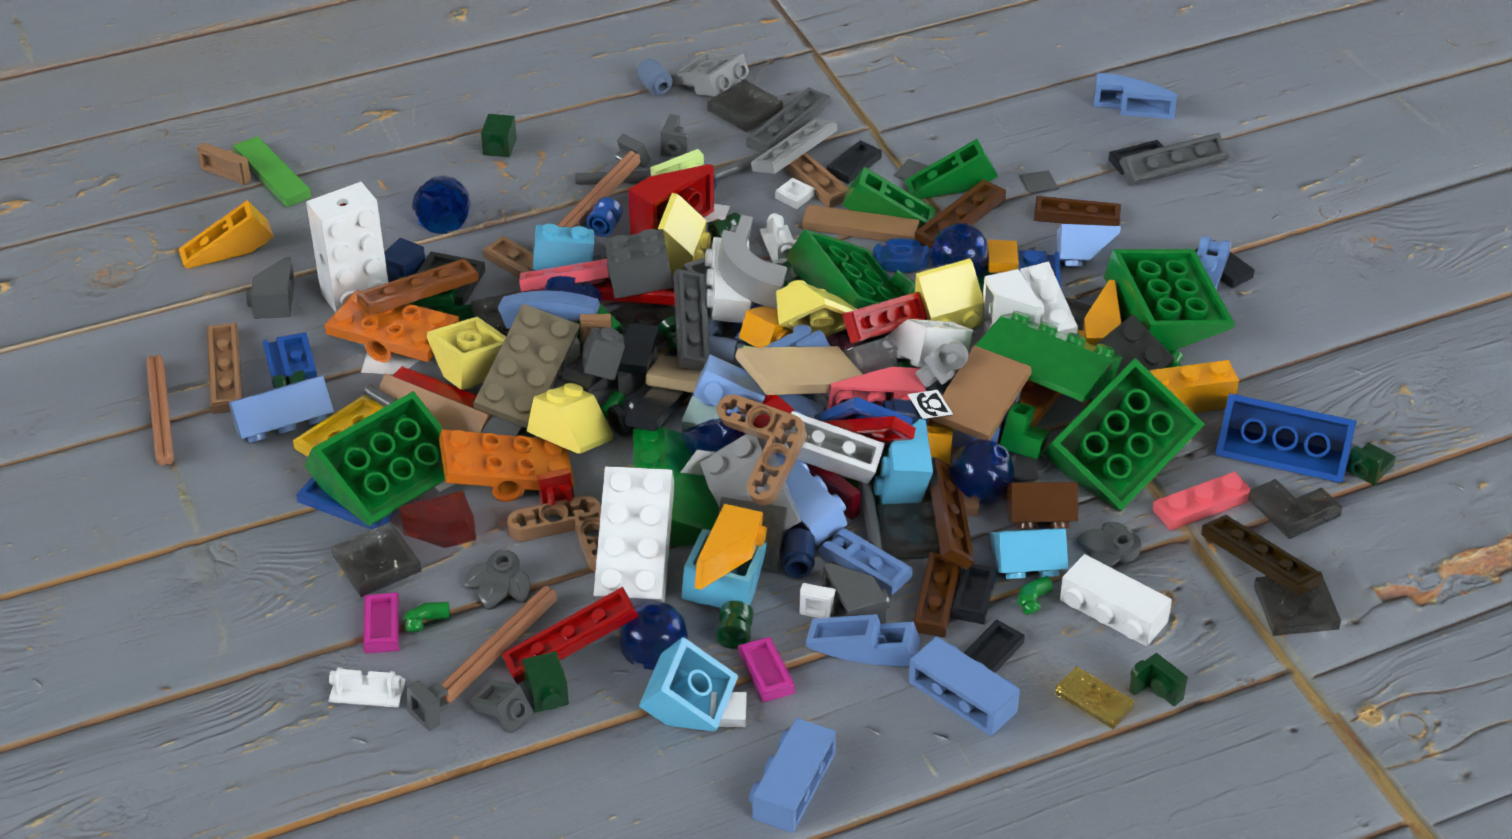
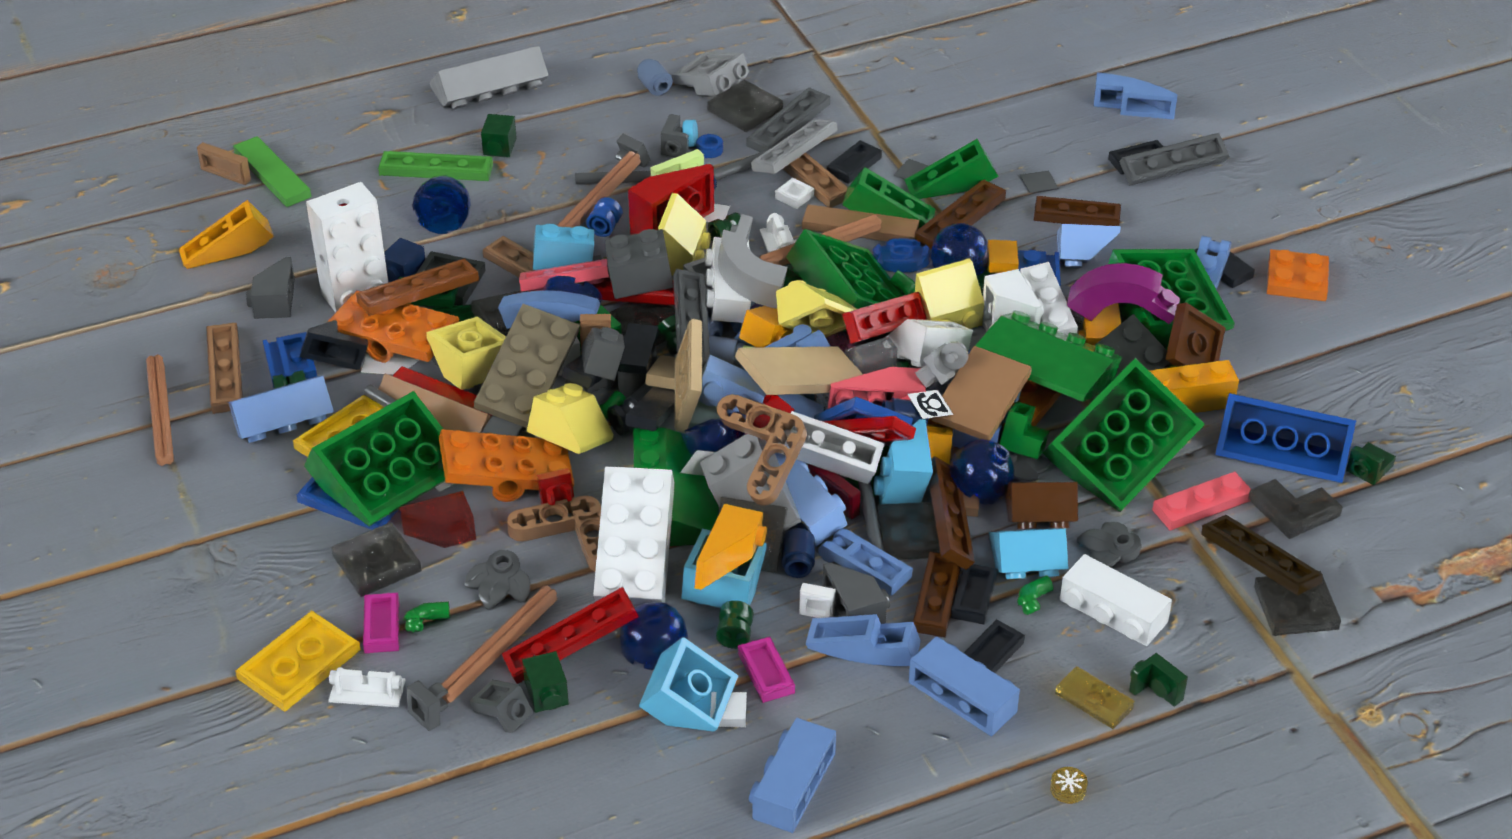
none -> yellow tile [235,610,361,712]
none -> black slope [300,320,368,370]
none -> bright green tile [378,151,493,181]
none -> light grey slope [429,46,548,109]
none -> tan tile [674,319,702,432]
none -> medium azure tile [682,120,698,147]
none -> blue tile [696,134,723,158]
none -> nougat axle [759,214,882,266]
none -> clear yellow tile [1050,767,1088,804]
none -> magenta arch [1066,263,1180,324]
none -> reddish brown plate [1165,302,1226,367]
none -> orange plate [1266,249,1329,301]

